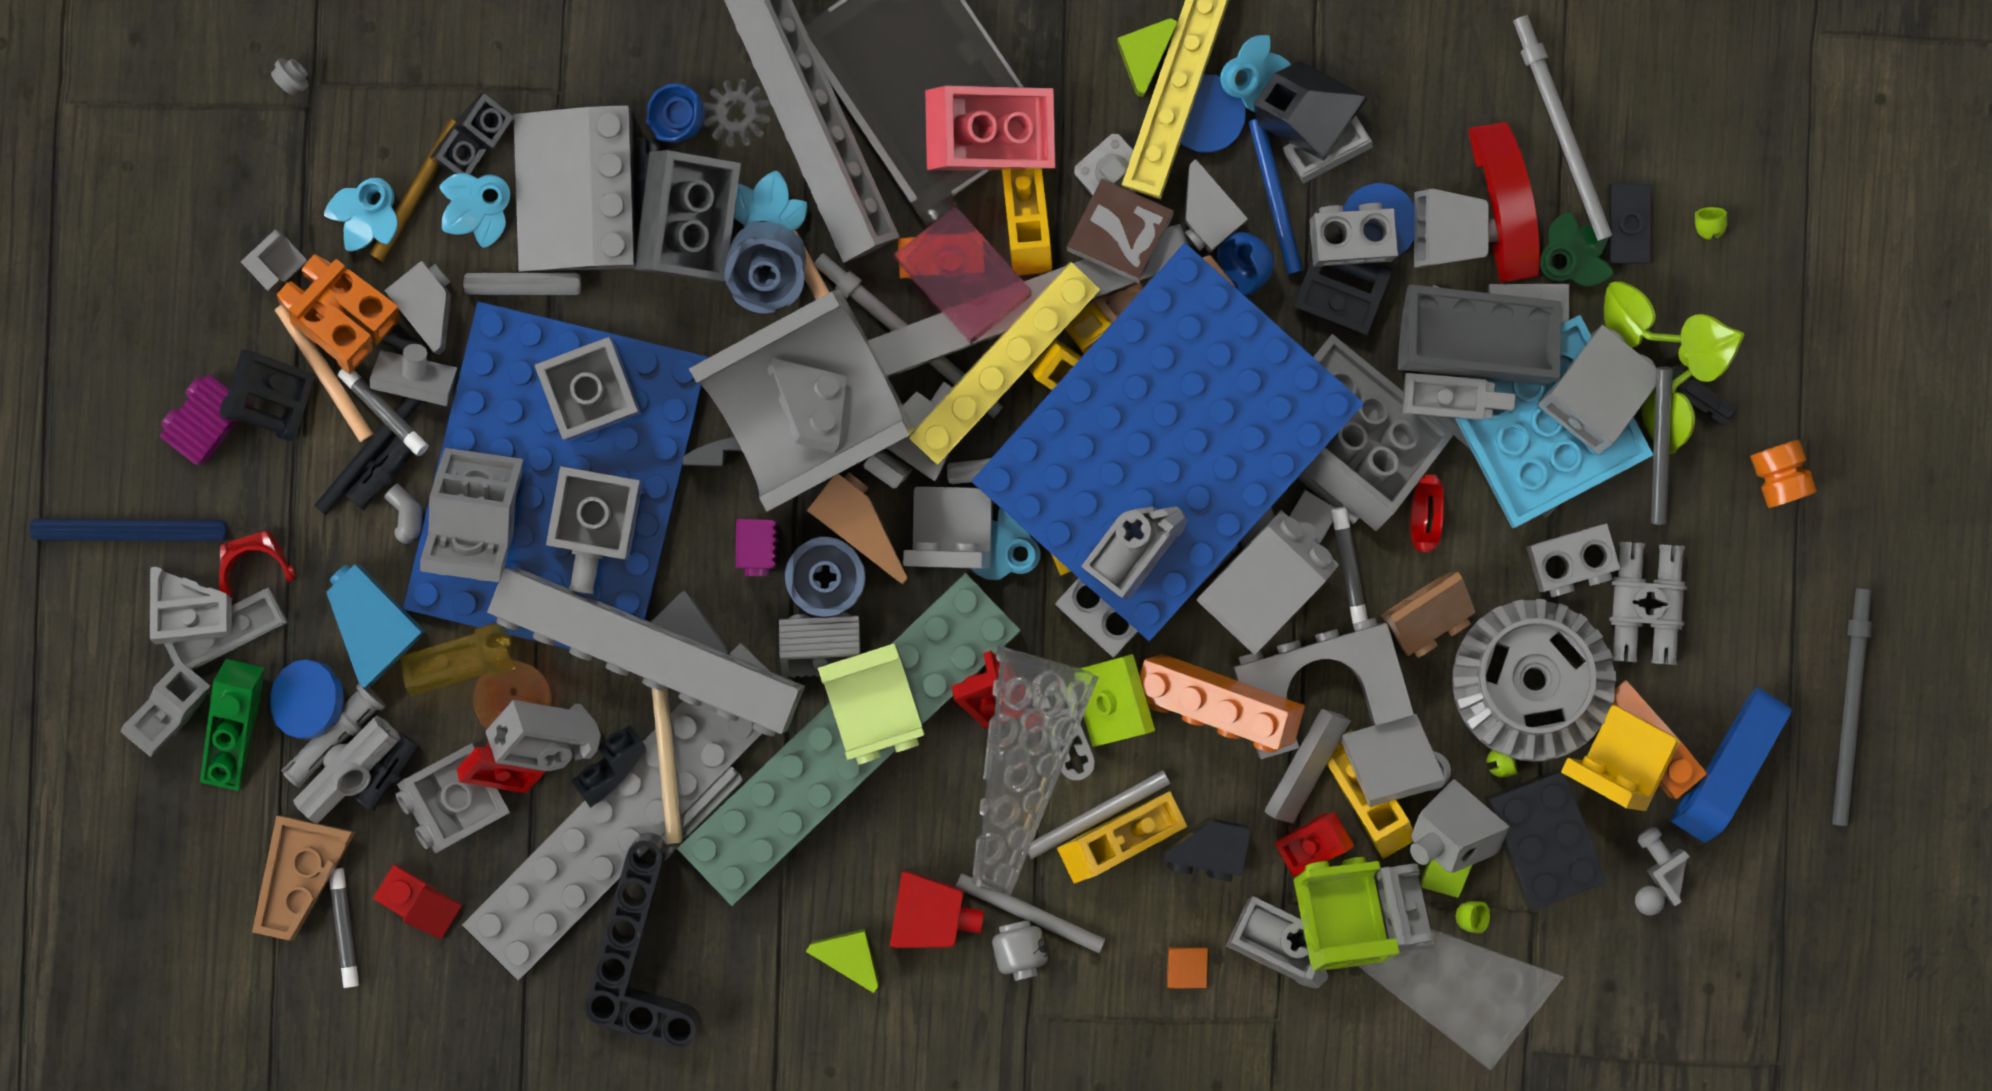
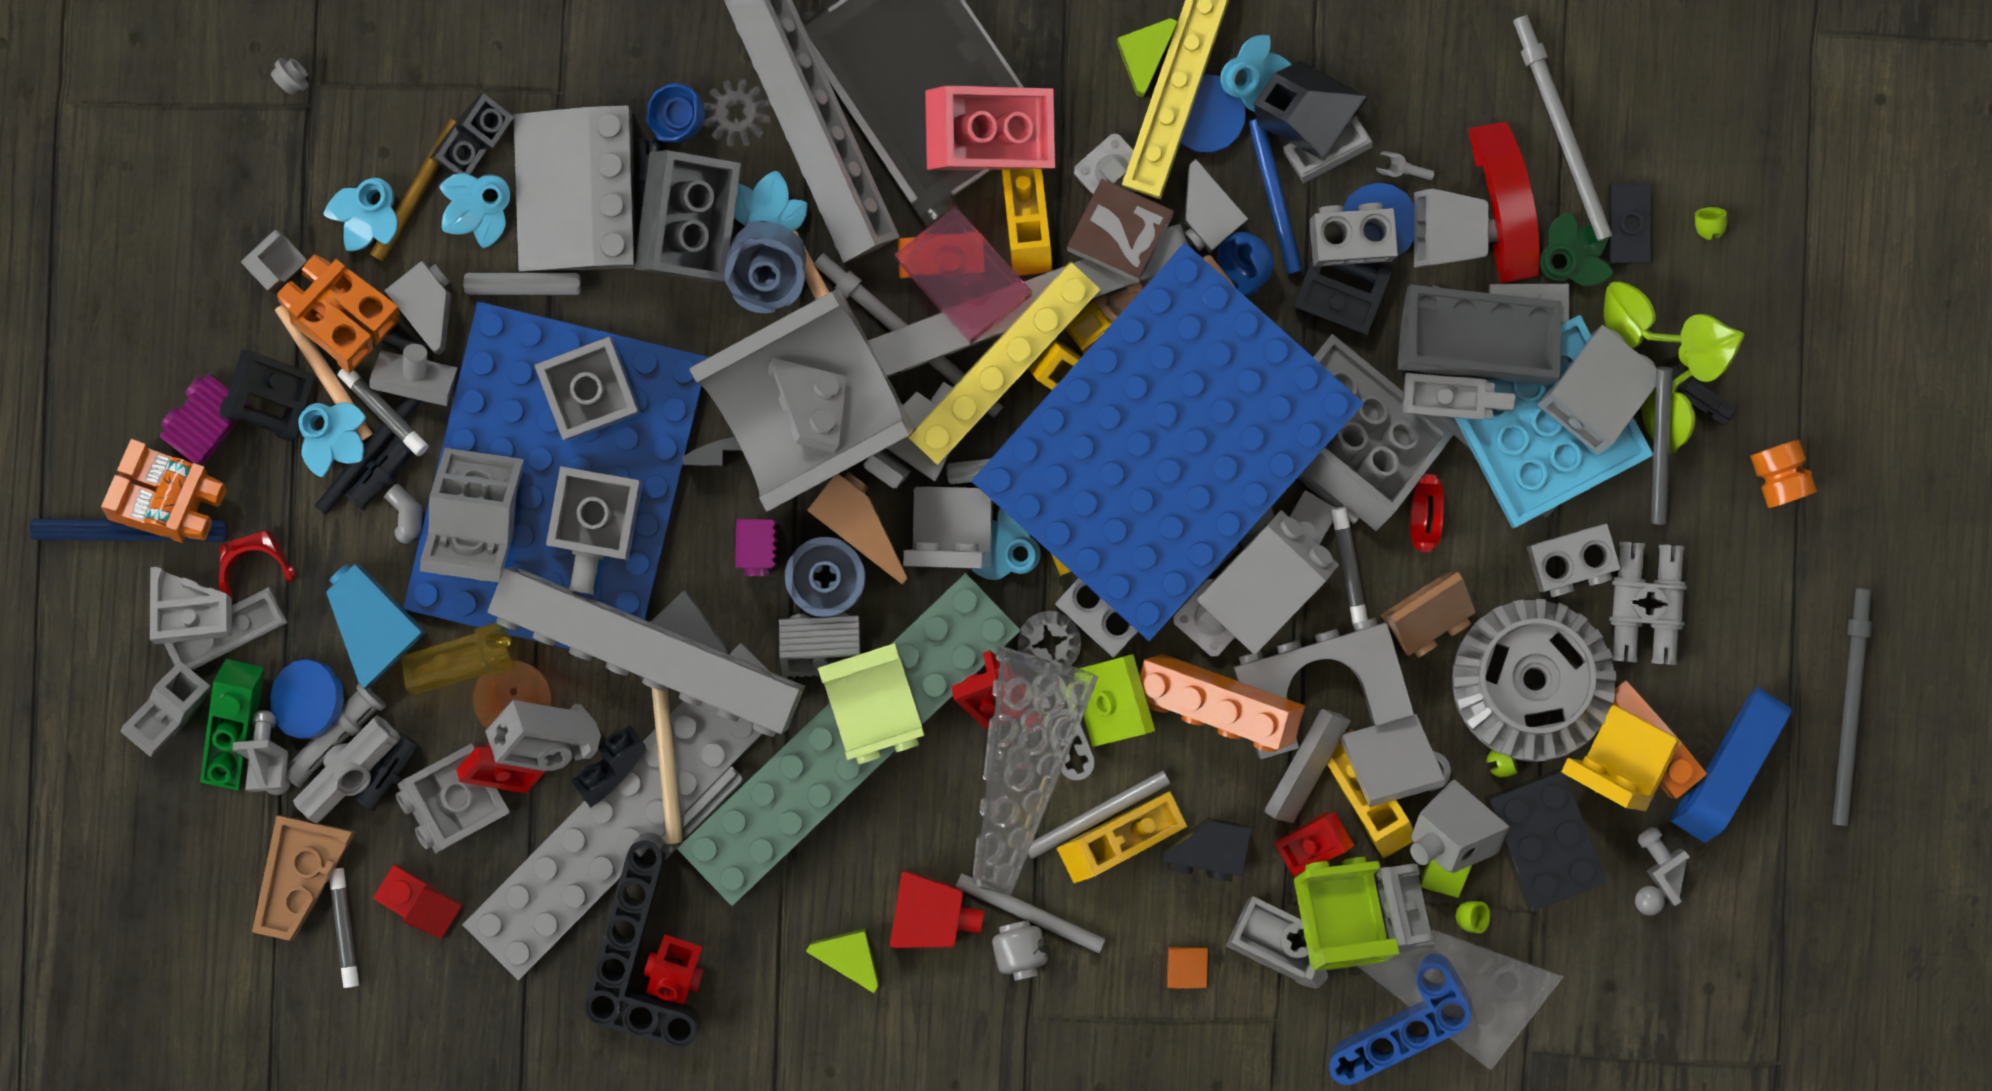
light grey piece [1081,506,1188,600] -> none
none -> orange hips [101,439,226,543]
none -> light grey piece [233,710,291,795]
none -> medium azure plate [299,402,366,477]
none -> red brick [643,935,704,1005]
none -> light grey gear [1018,611,1081,674]
none -> flat silver piece [1173,579,1235,656]
none -> blue beam [1329,953,1472,1085]
none -> light grey hand [1376,151,1434,180]

